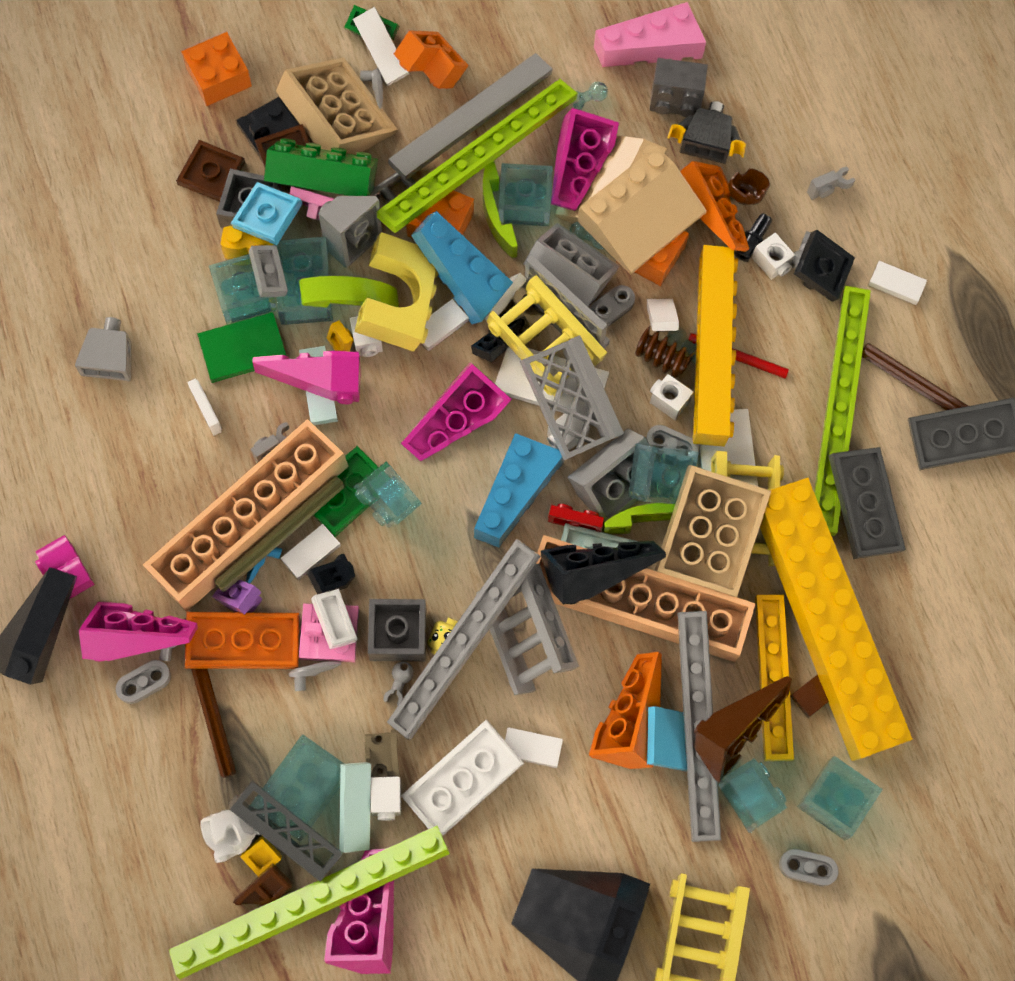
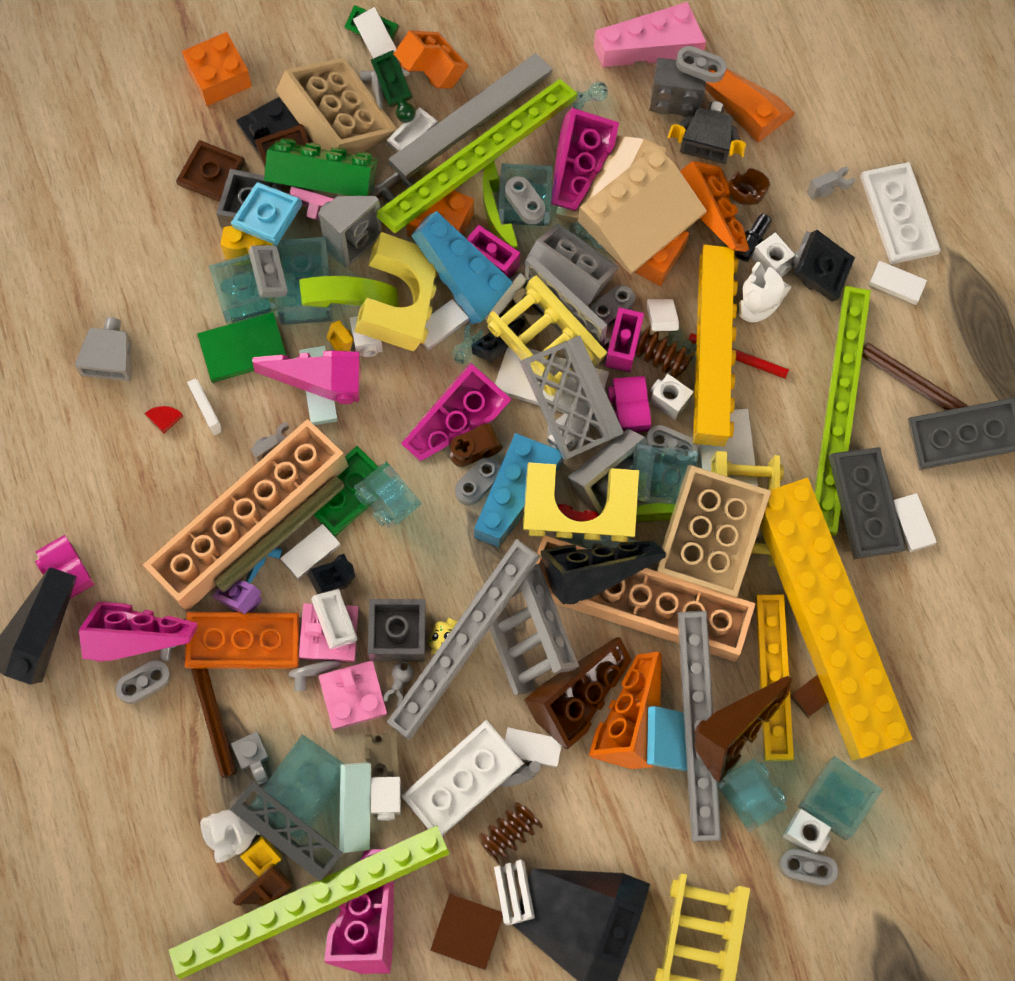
none -> red tile [144,406,184,434]
none -> light grey plate [231,732,269,785]
none -> bright pink hinge [318,660,387,731]
none -> dark green plate [371,50,416,123]
none -> white tile [386,107,438,153]
none -> reddish brown tile [430,893,503,970]
none -> reddish brown piece [450,423,503,467]
none -> clear light blue arm [452,324,483,364]
none -> light grey plate [455,458,500,505]
none -> dark pink brick [467,225,520,279]
none -> reddish brown piece [479,802,543,865]
none -> white tile [494,860,535,926]
none -> light grey bar [499,761,541,787]
none -> light grey plate [505,176,545,224]
none -> light yellow arch [523,463,639,542]
none -> reddish brown wedge [524,637,632,749]
none -> dark pink brick [605,307,644,372]
none -> dark pink brick [607,376,651,433]
none -> light grey plate [676,46,726,83]
none -> orange wedge [705,68,795,143]
none -> white helmet [737,262,792,322]
none -> white brick [782,809,831,853]
none -> white tile [860,162,941,265]
none -> white tile [894,493,937,553]

